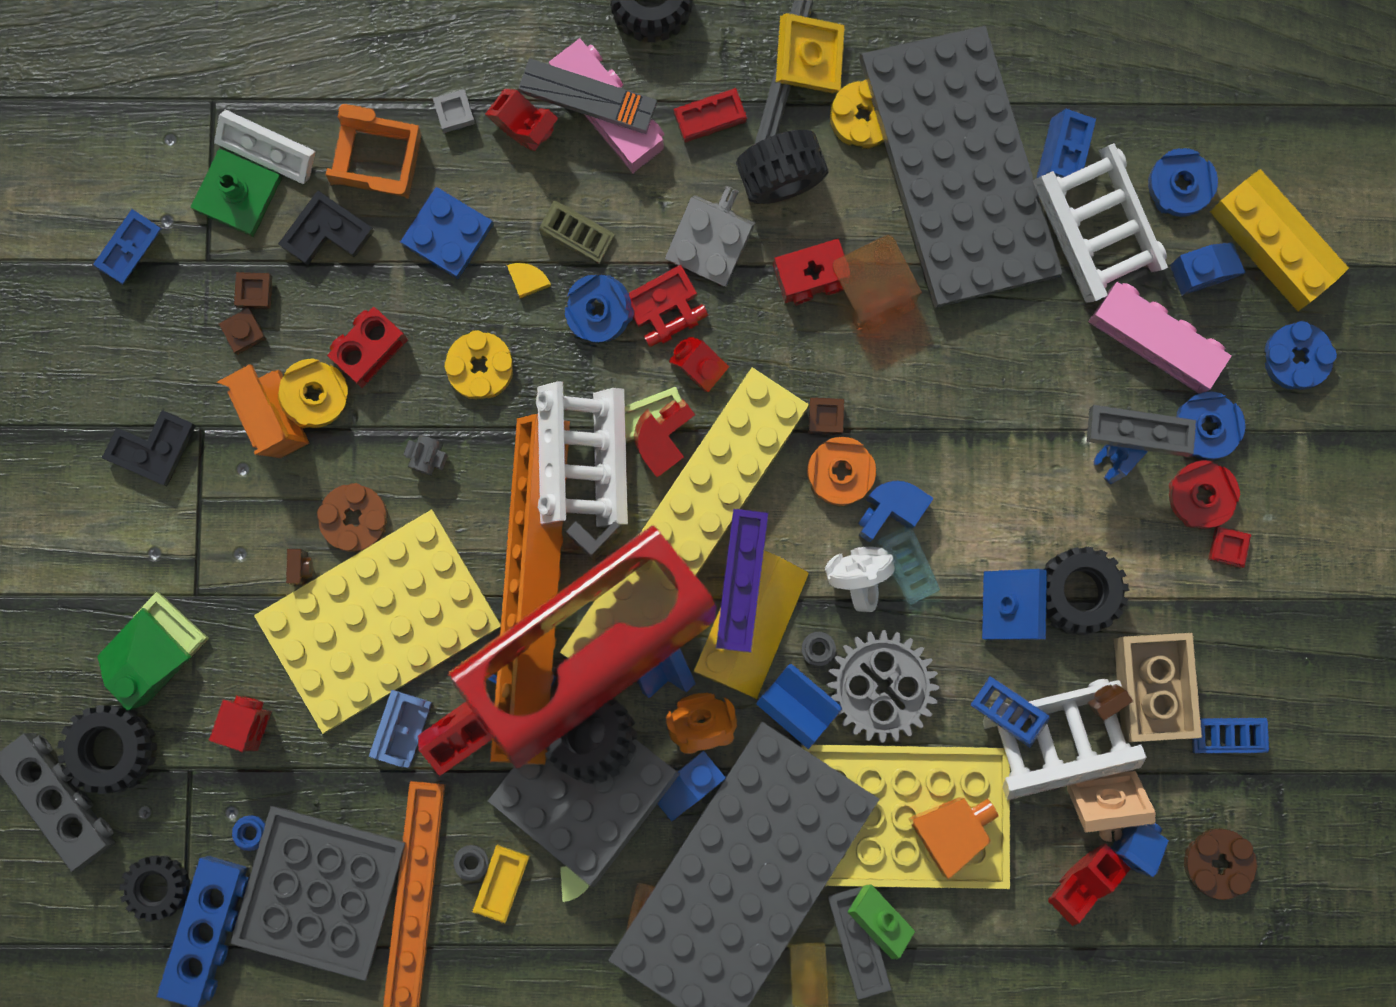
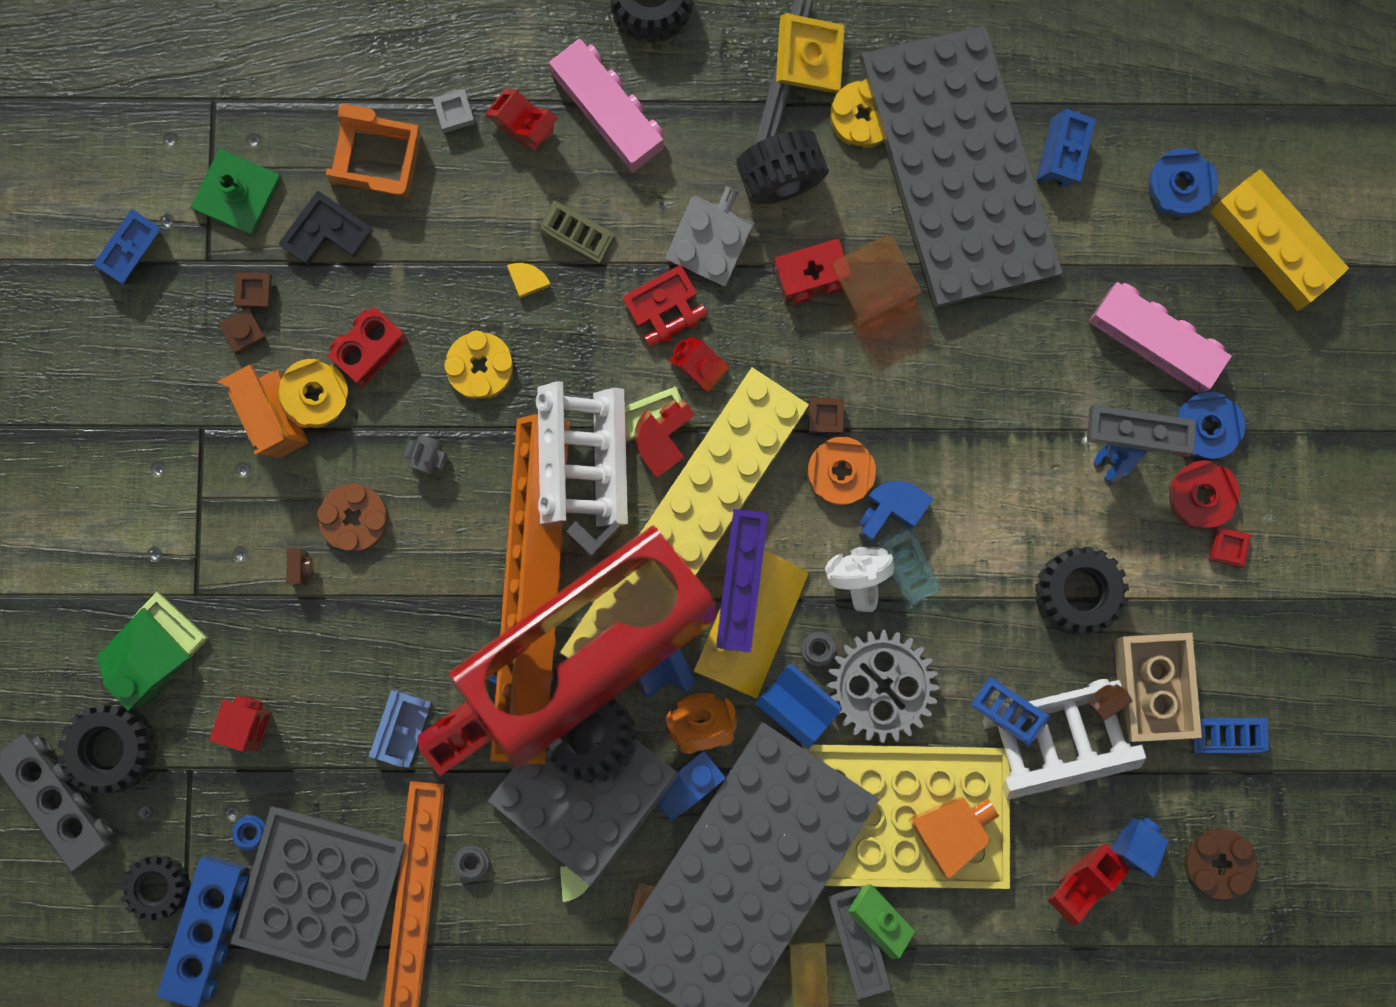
black plate [102,410,196,487] -> none
white plate [214,110,316,184] -> none
light yellow plate [254,509,501,734] -> none
blue plate [400,187,494,279] -> none
yellow tile [472,844,530,924] -> none
dark grey tile [518,58,657,134] -> none
blue plate [565,275,634,342] -> none
red plate [673,88,747,143] -> none
blue plate [982,569,1047,640] -> none
white fence [1032,143,1168,303] -> none
light nougat tile [1067,771,1155,842] -> none
blue slope [1170,242,1245,296] -> none
blue plate [1264,321,1337,390] -> none

